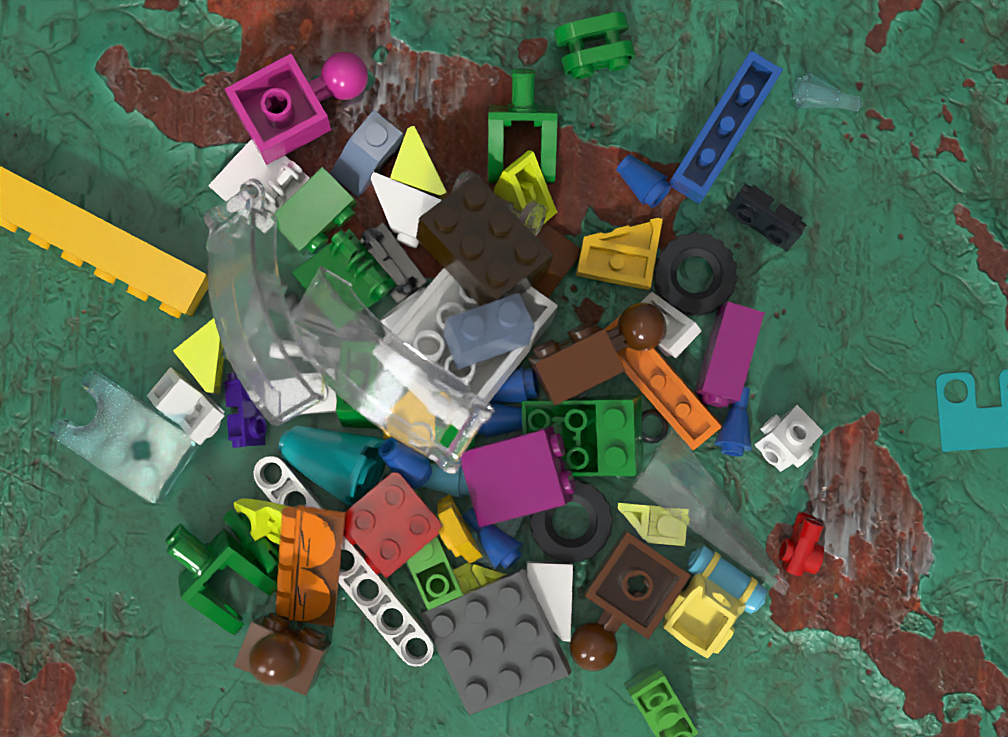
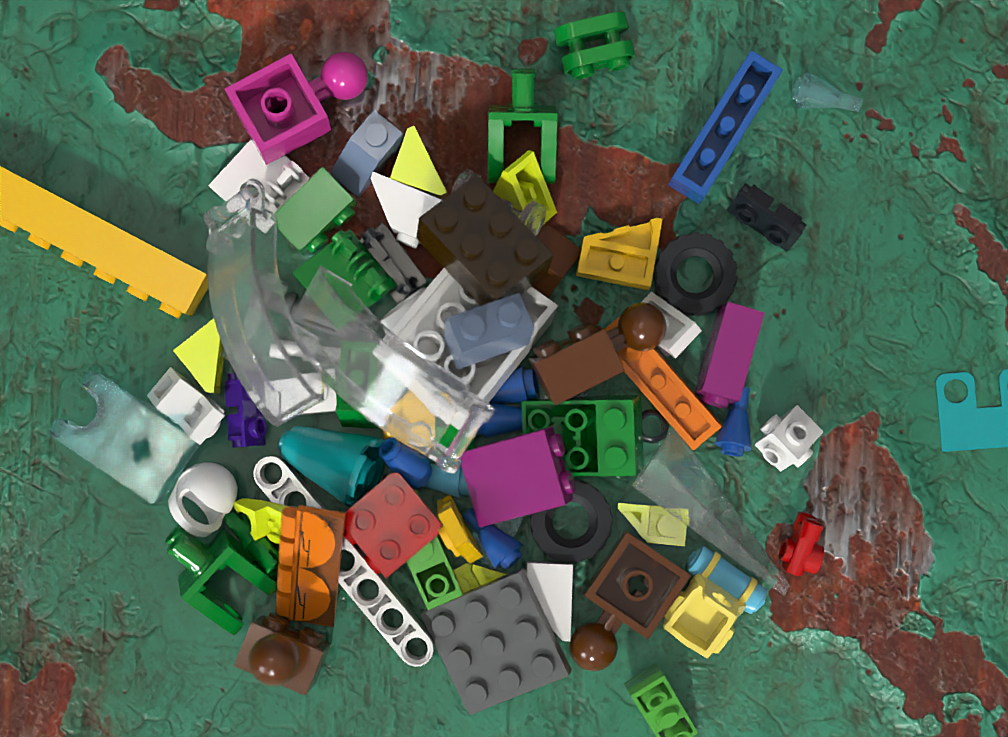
blue cone [616,154,672,208] -> none
none -> white helmet [168,462,238,537]

